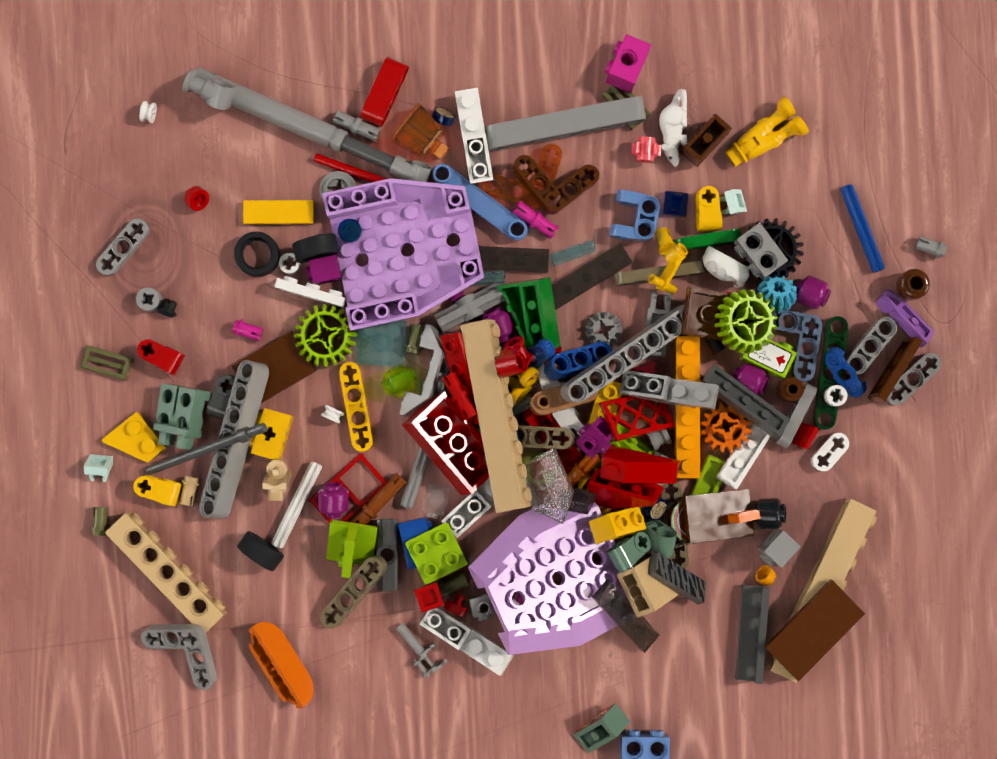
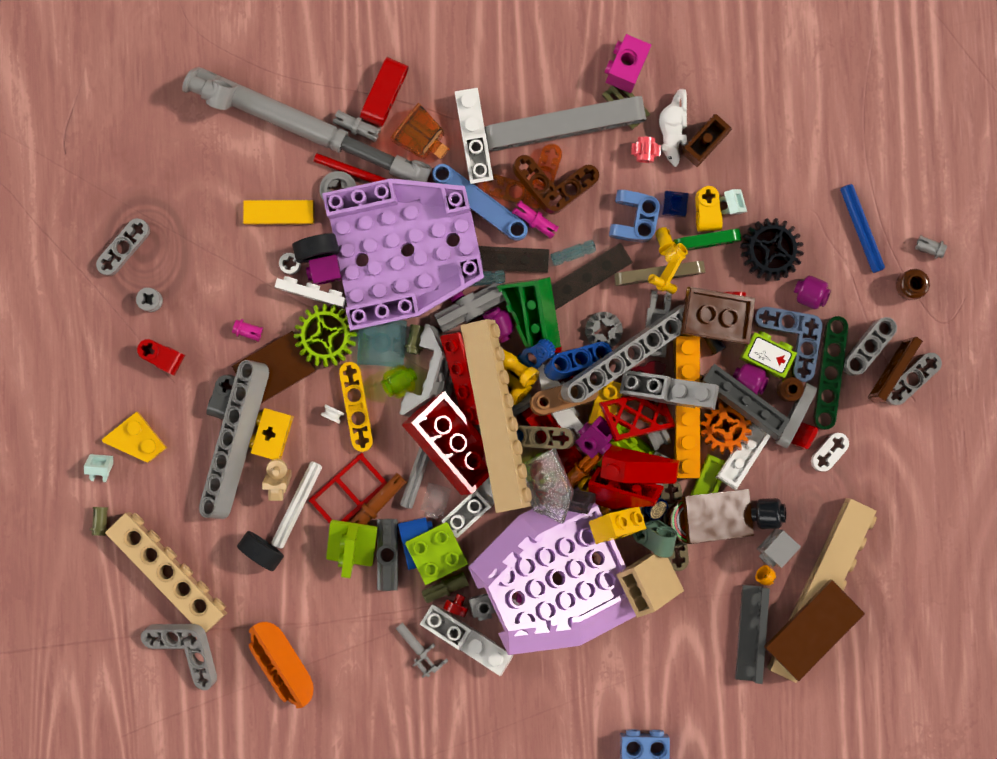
olive tile [80,345,134,381] -> none
yellow piece [133,475,182,507] -> none
white bush [139,101,157,123] -> none
dark grey bar [145,423,267,475] -> none
sand green hips [153,383,211,450] -> none
black piece [157,298,177,318] -> none
tan pin [179,476,200,506] -> none
red tile [184,186,209,211] -> none
black tyre [234,232,280,277] -> none
magenta head [317,482,349,519] -> none
dark tan beam [320,555,387,629] -> none
clear blue tile [338,219,362,243] -> none
red tile [414,582,444,613] -> none
clear blue tile [431,107,456,126] -> none
red pin [442,372,477,421] -> none
red piece [495,336,533,378] -> none
sand green slope [574,703,630,753] -> none
clear smoke tile [592,579,660,653] -> none
sand green piece [606,532,651,573] -> none
dark grey tile [649,552,706,605] -> none
white piece [702,246,749,288] -> none
lime gear [714,289,778,354] -> none
yellow piece [725,96,809,167] -> none
orange tile [727,509,761,523] -> none
light grey brick [734,222,788,280] -> none
medium azure gear [757,274,797,314] -> none
white bush [824,385,847,407] -> none
blue piece [825,347,867,398] -> none
medium lavender hinge [876,289,934,348] -> none

